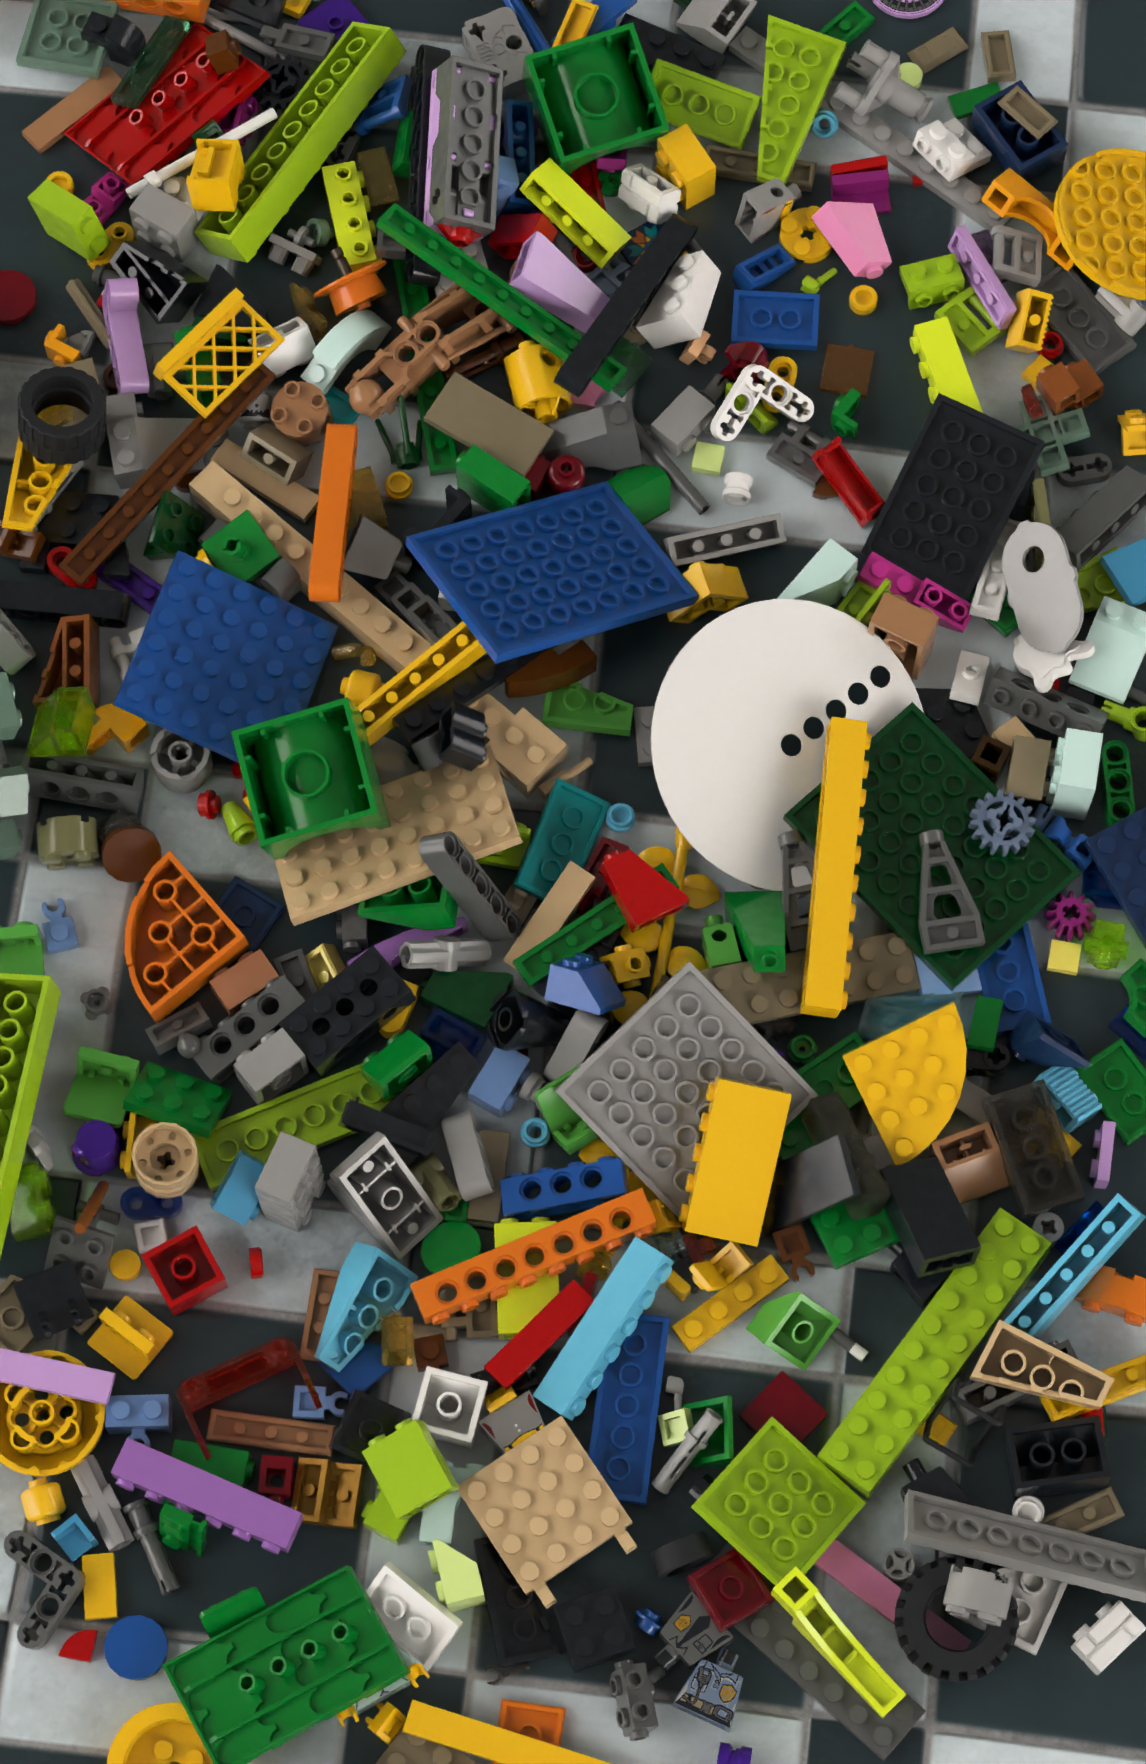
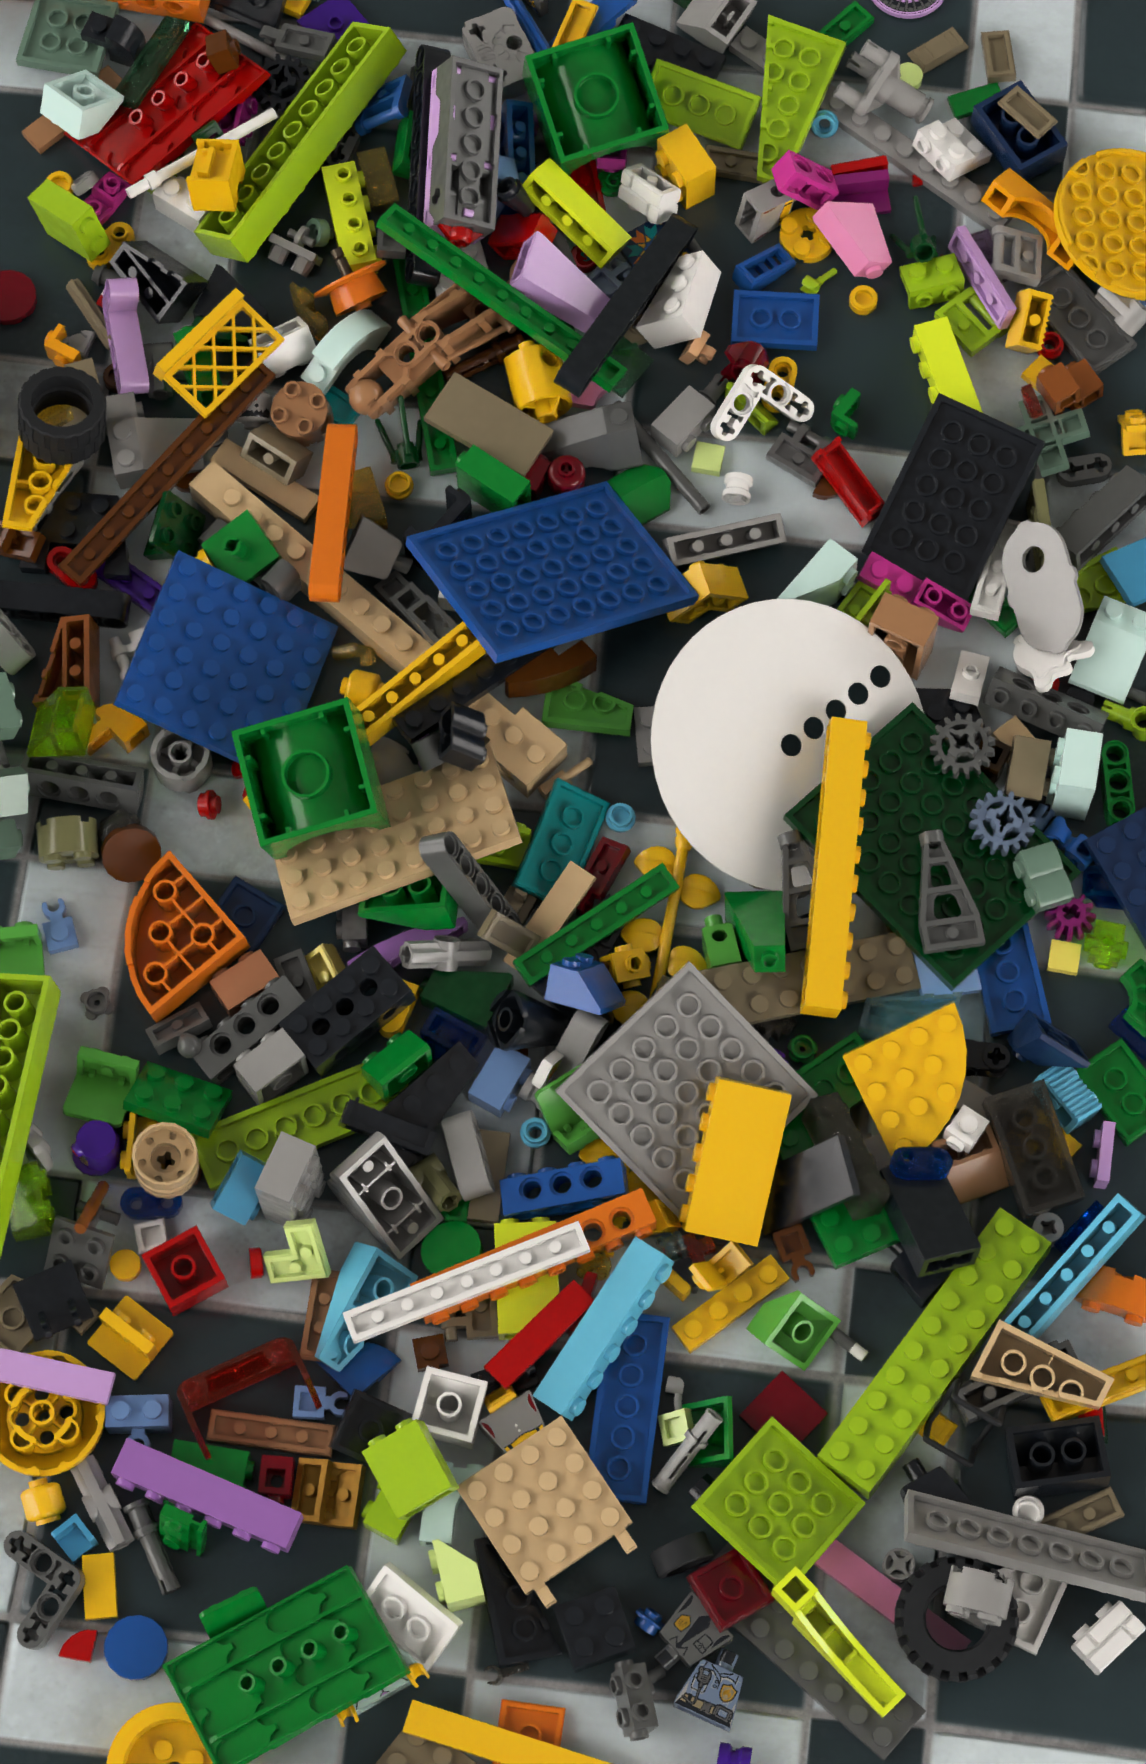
light grey brick [129,183,199,263] -> none
lime cone [221,801,257,846] -> none
yellow tile [365,1701,407,1746] -> none
clear yellow brick [380,1315,414,1366] -> none
red slope [600,849,690,933] -> none
clear orange piece [819,343,874,398] -> none
green piece [967,995,1004,1052] -> none
none -> light aqua slope [40,69,124,140]
none -> light grey tile [71,170,99,196]
none -> yellowish green tile [263,1218,331,1284]
none -> white plate [342,1221,590,1344]
none -> dark tan tile [477,908,541,958]
none -> black cone [497,177,535,217]
none -> white tile [532,1050,565,1089]
none -> dark pink brick [771,150,839,210]
none -> dark green plant [889,195,938,263]
none -> clear blue plate [889,1147,953,1180]
none -> dark grey gear [930,713,996,779]
none -> white bracket [943,1104,990,1154]
none -> sand green brick [1013,841,1074,913]

